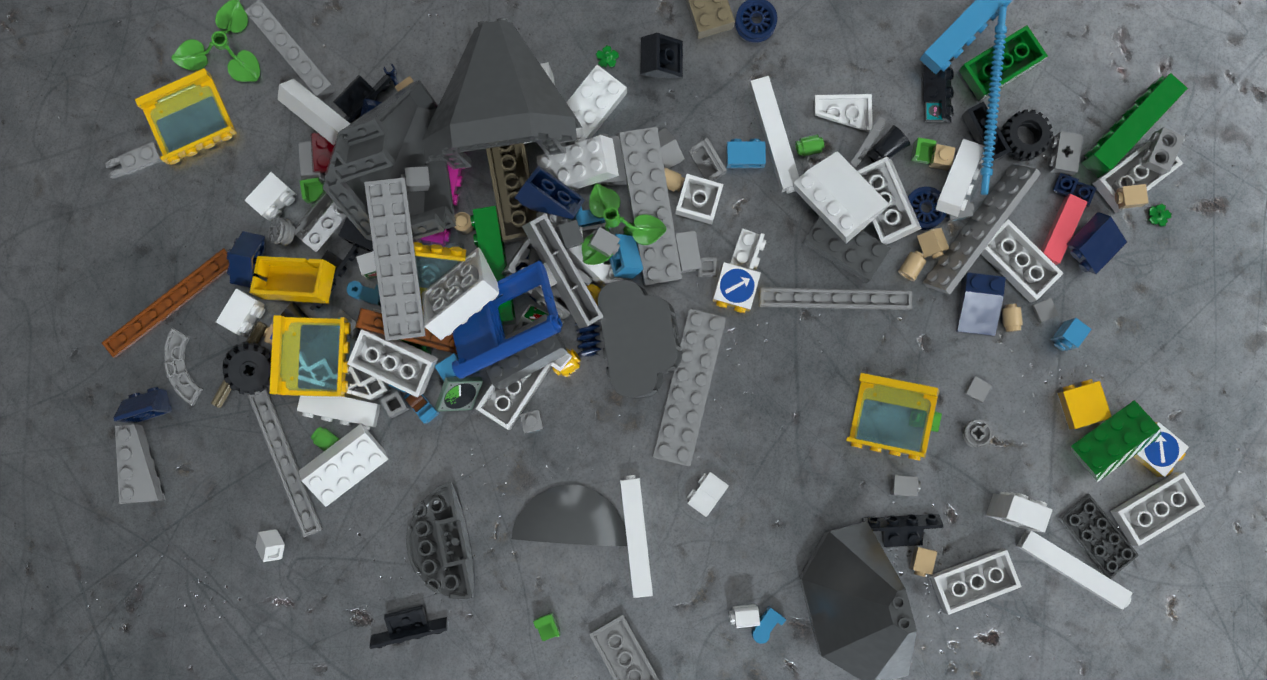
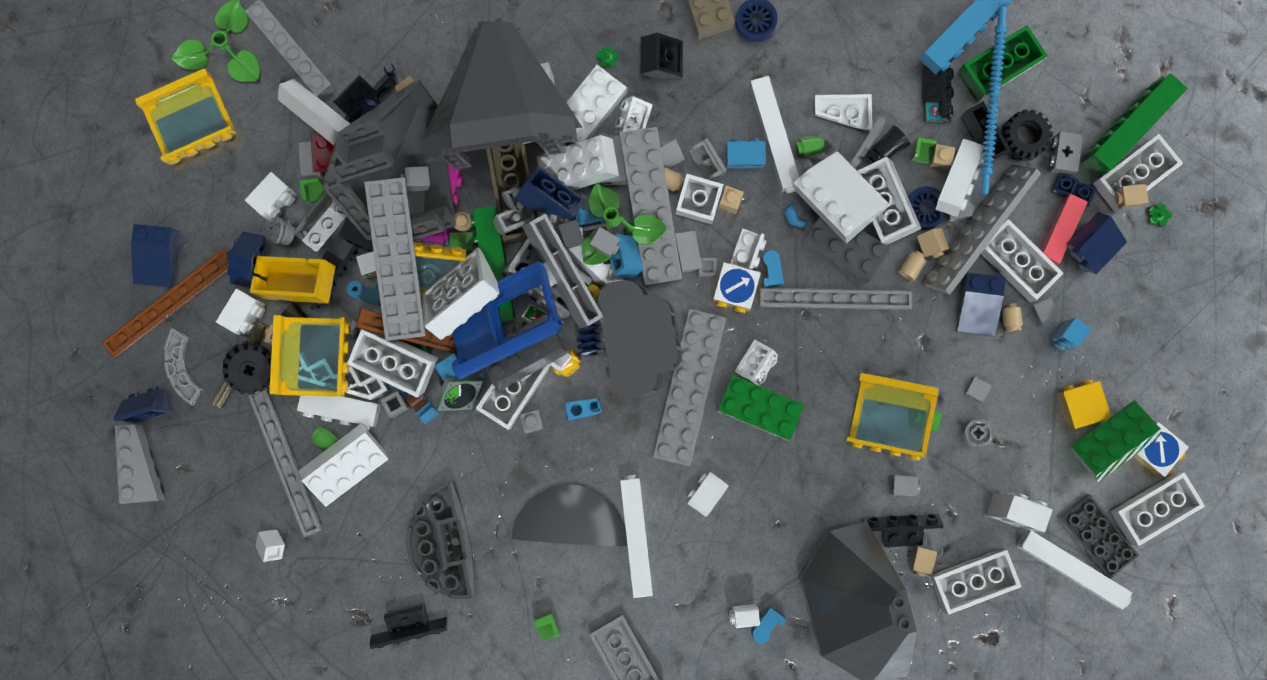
light grey hinge [104,142,162,179] -> none
light grey brick [1142,127,1185,175] -> none
none -> dark blue slope [131,224,179,288]
none -> bright green panel [450,232,475,254]
none -> light grey brick [493,186,536,235]
none -> dark azure leg [564,398,602,421]
none -> white bracket [615,96,652,134]
none -> green brick [717,375,805,441]
none -> tan brick [718,186,744,214]
none -> white bracket [734,339,778,386]
none -> dark azure leg [762,250,784,288]
none -> dark azure arm [784,204,808,230]

